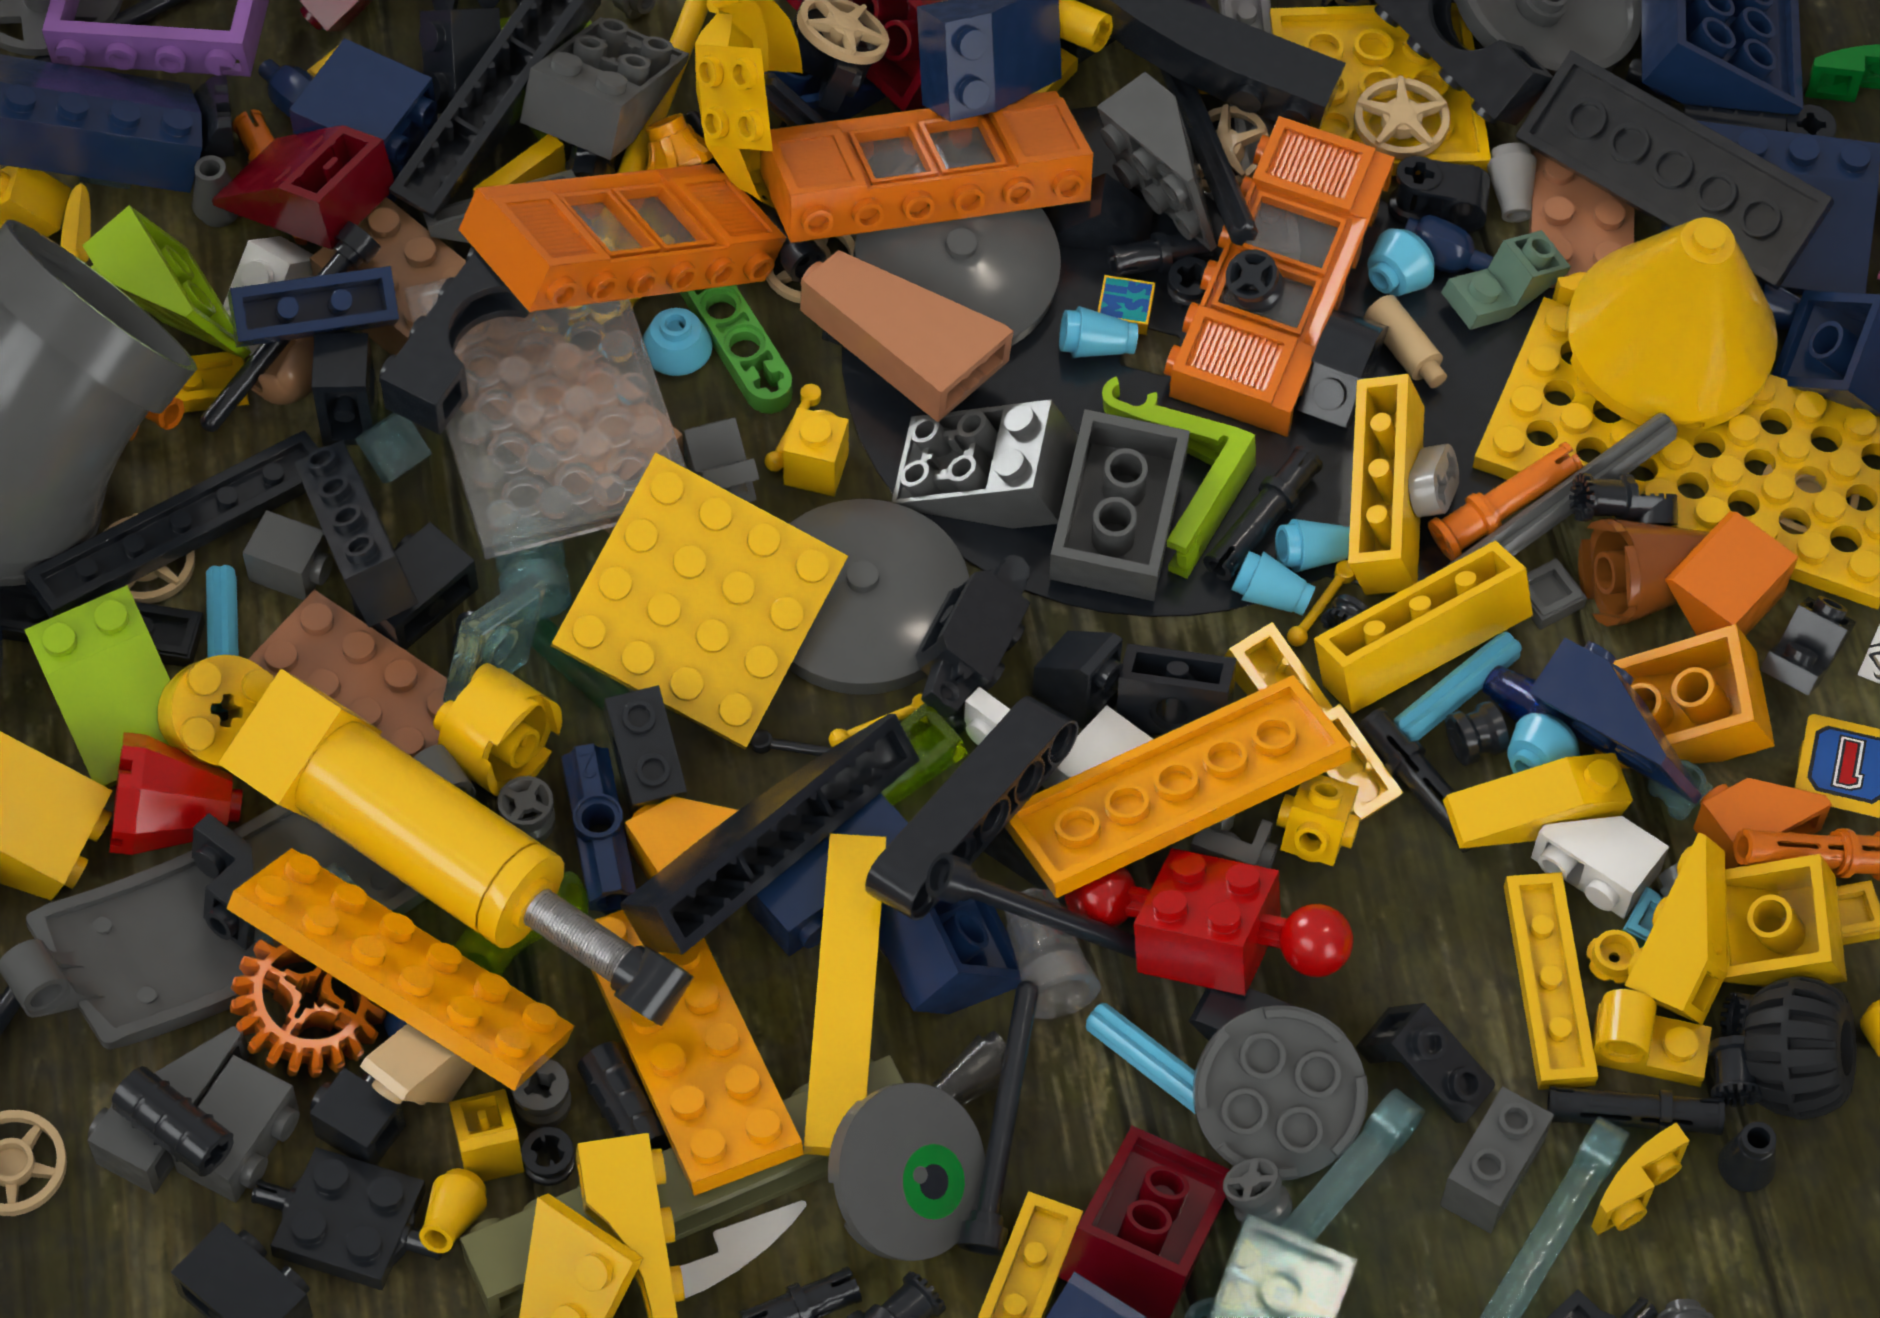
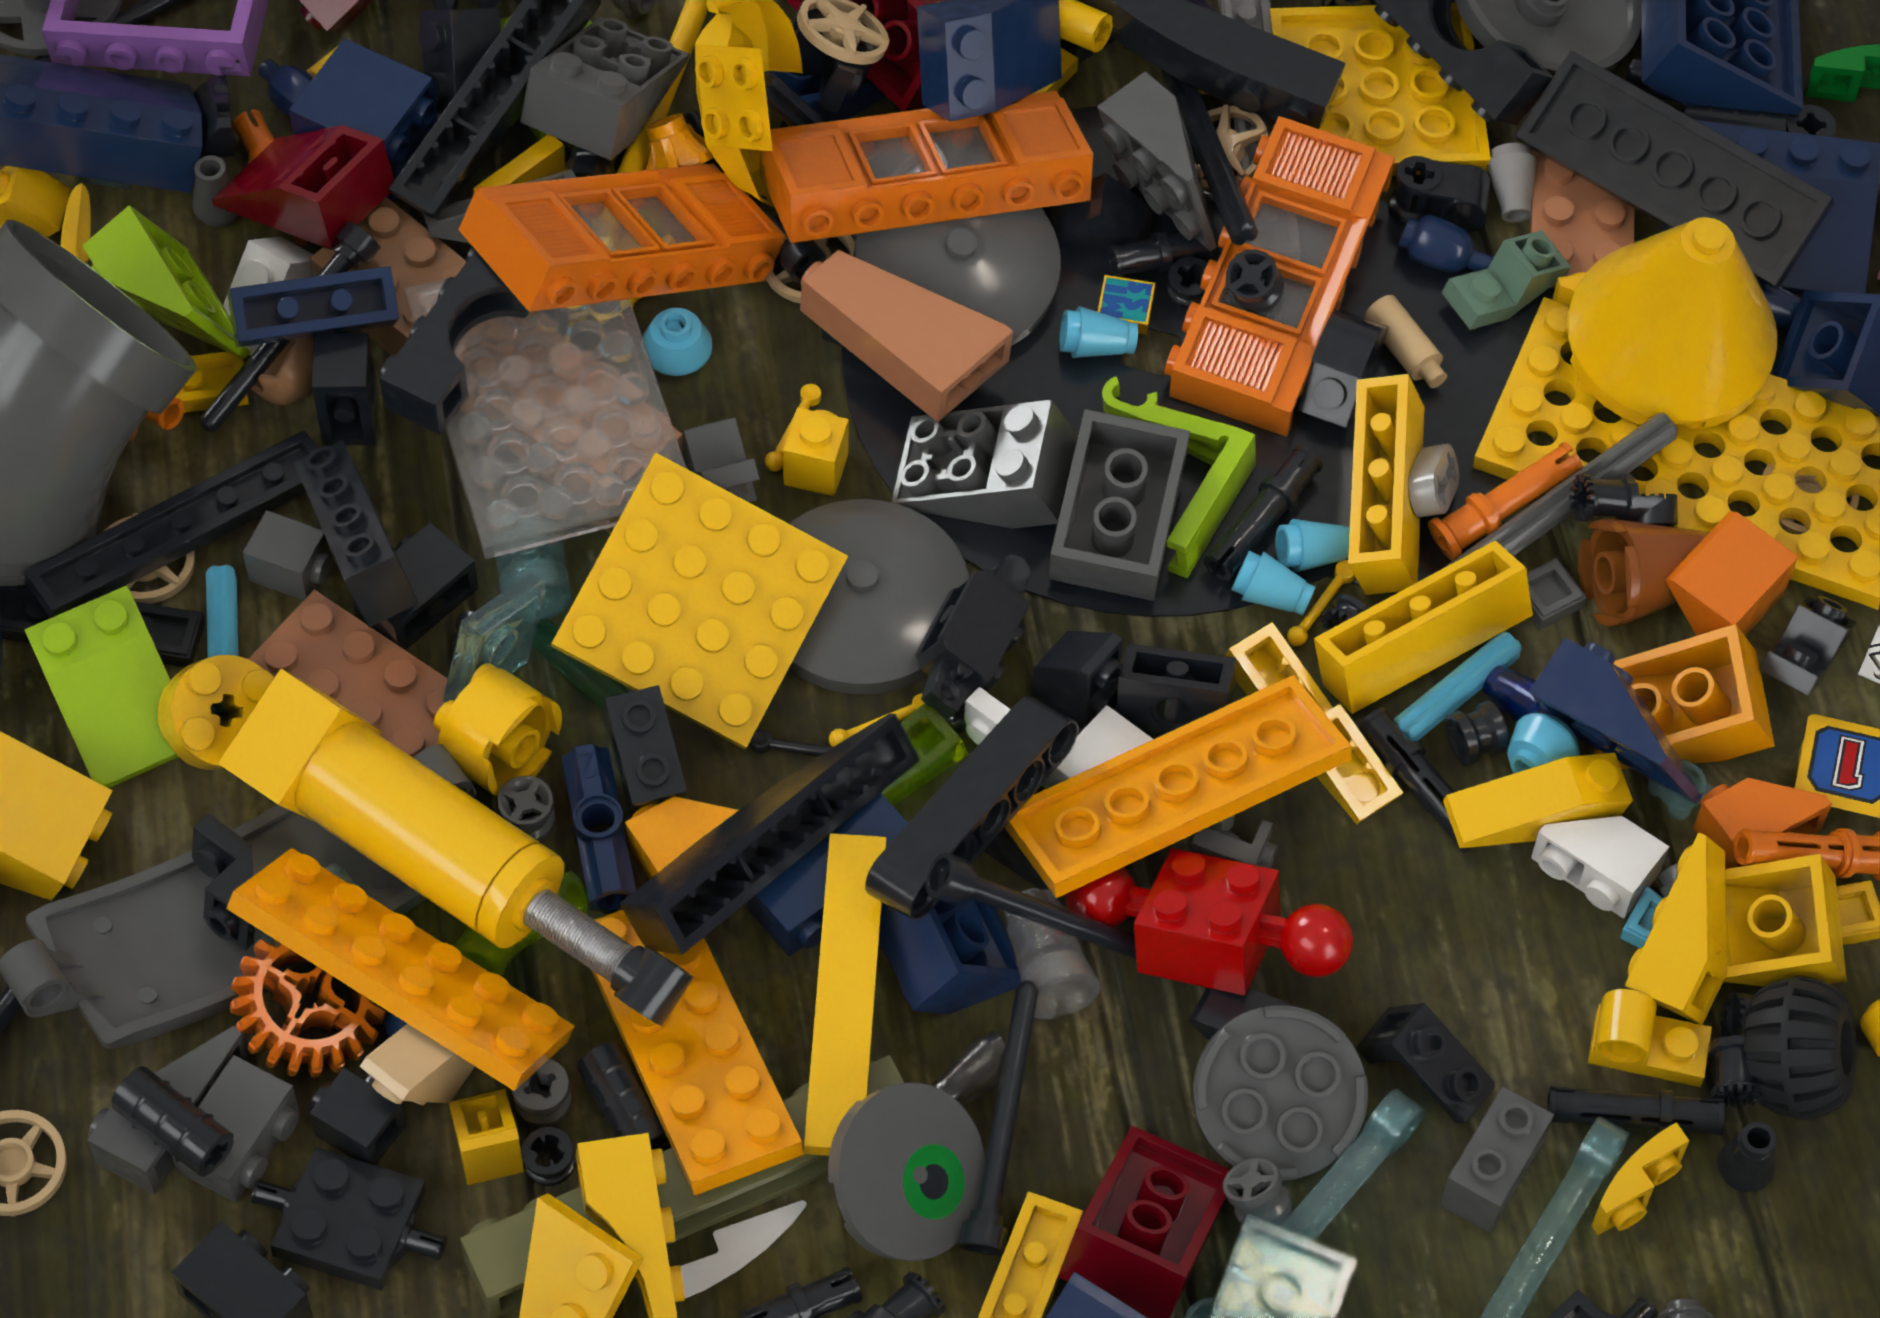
red cone [109,732,243,855] -> none
clear light blue plate [355,412,432,483] -> none
yellow cone [419,1168,487,1253] -> none
bright green beam [679,285,793,414] -> none
medium azure axle [1085,1003,1195,1114] -> none
yellow brick [1276,775,1361,866] -> none
tan wheel [1354,76,1450,159] -> none
medium azure cone [1367,228,1435,296] -> none
yellow plate [1504,872,1598,1090] -> none
yellow plate [1586,930,1639,984] -> none

